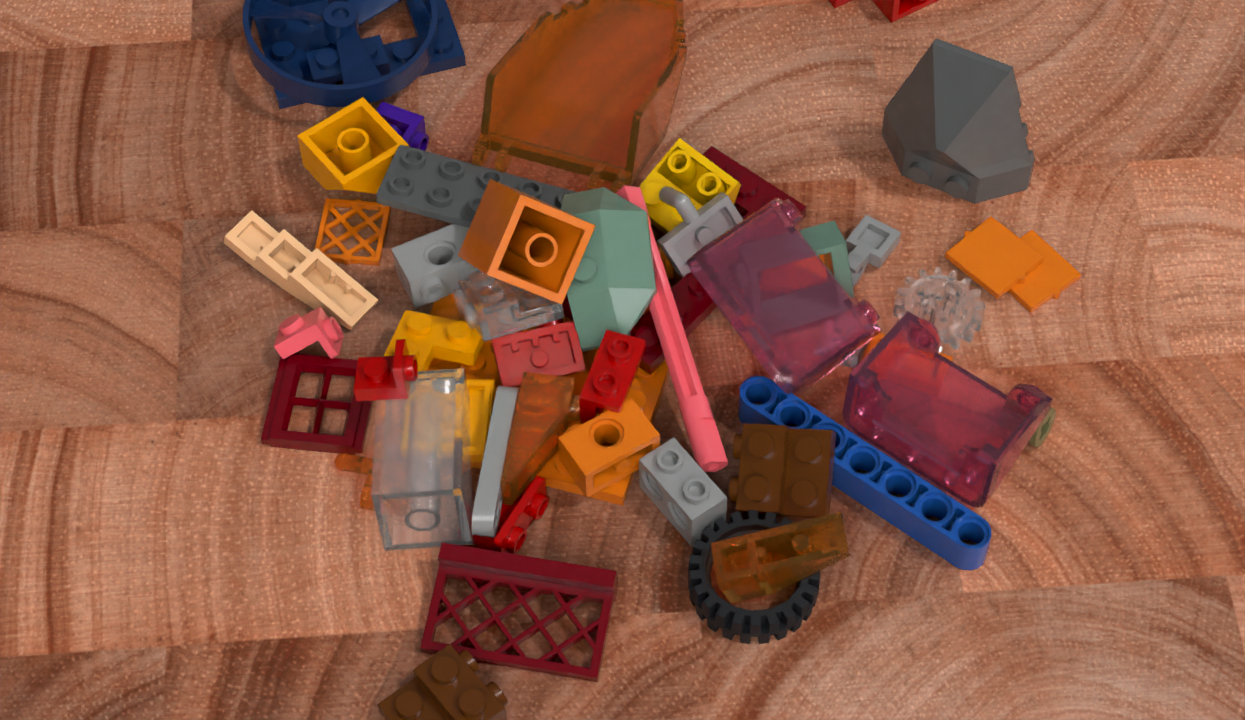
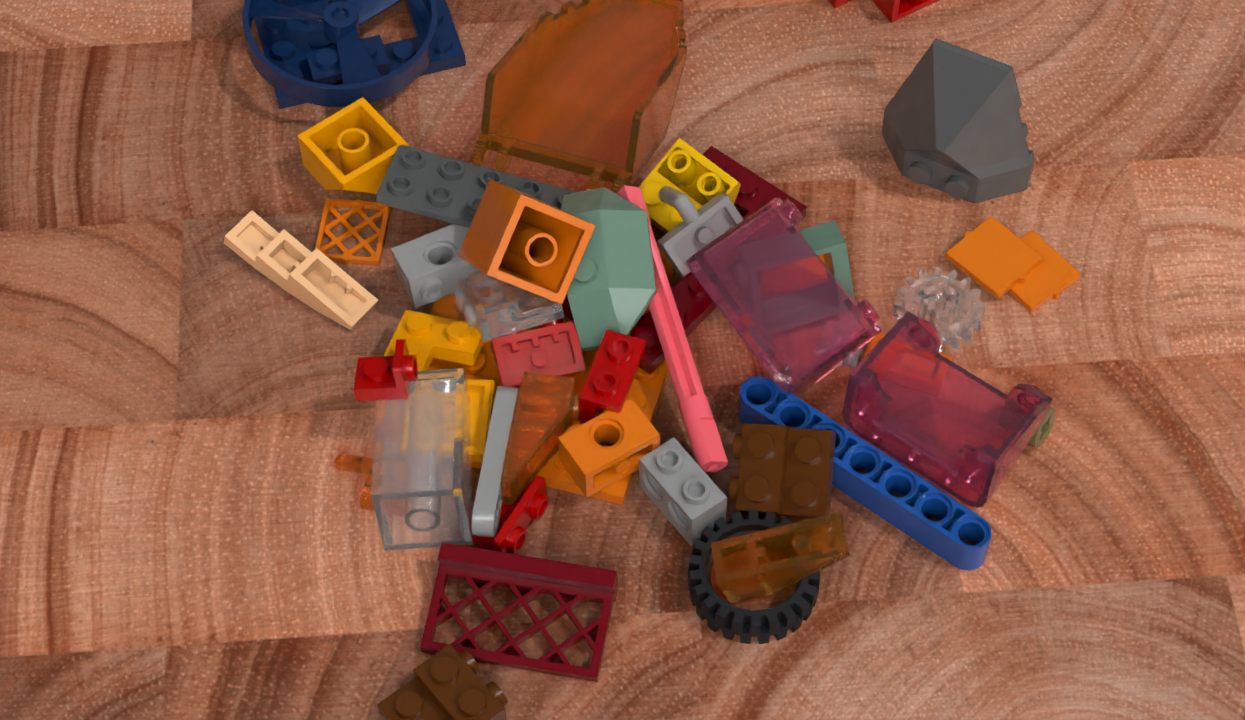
dark red piece [261,354,373,455] -> none
coral bracket [274,306,344,359] -> none
dark purple bracket [376,102,429,151] -> none
light grey plate [846,215,901,287] -> none

